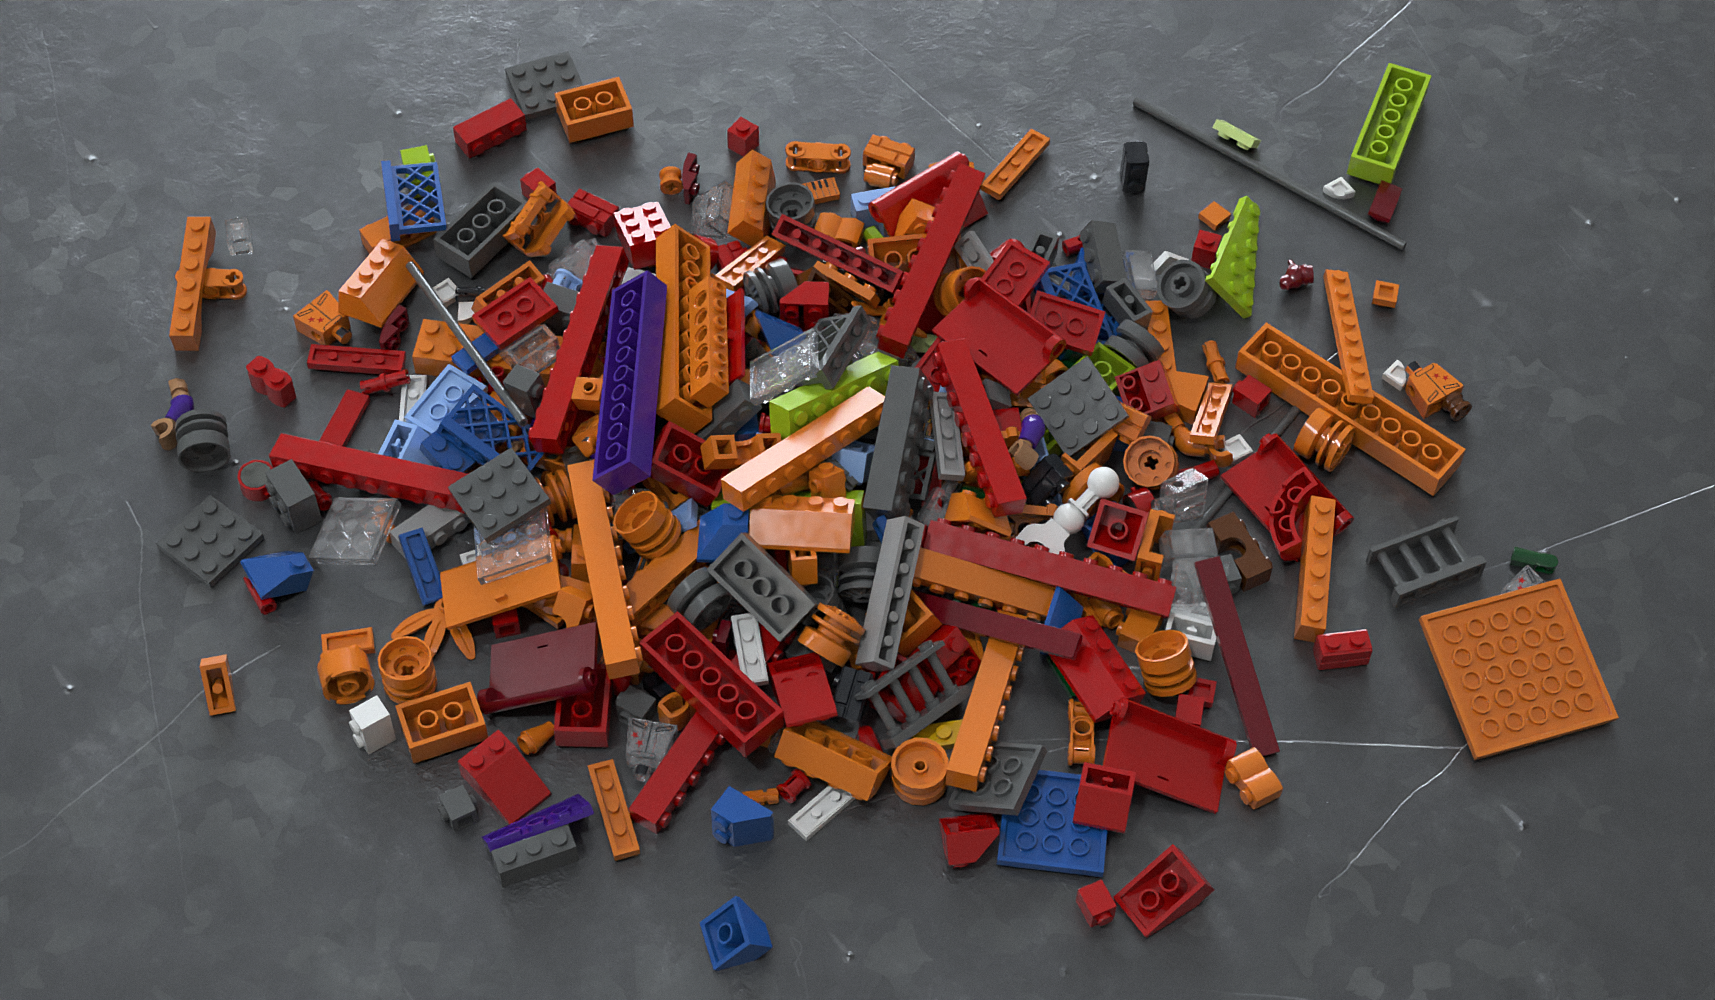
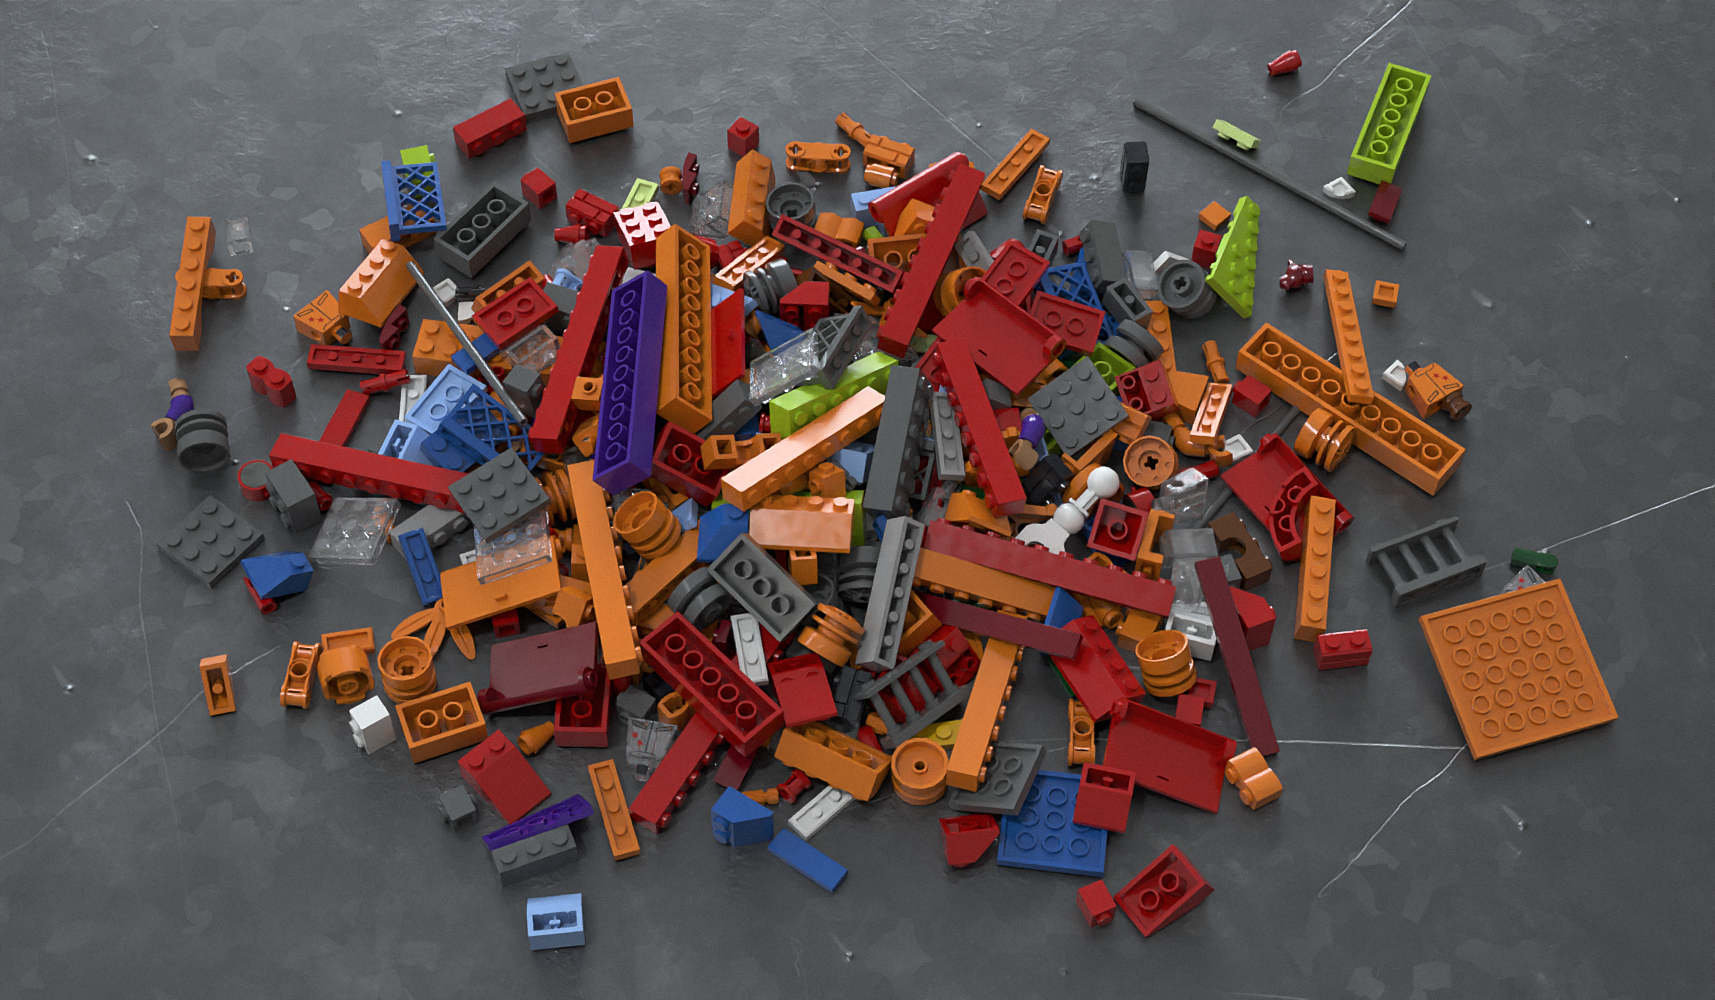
orange piece [503,181,575,257] -> none
orange brick [689,275,729,408] -> none
blue slope [699,896,773,971] -> none
orange tile [802,177,840,204] -> none
none -> orange piece [280,641,322,709]
none -> light blue slope [527,893,585,950]
none -> red cone [554,223,590,246]
none -> yellowish green plate [621,178,659,210]
none -> dark red slope [713,744,760,791]
none -> blue tile [768,828,848,893]
none -> orange pin [835,113,872,148]
none -> orange plate [865,710,900,735]
none -> orange piece [1022,165,1063,225]
none -> red slope [1229,586,1276,651]
none -> red cone [1267,50,1302,76]

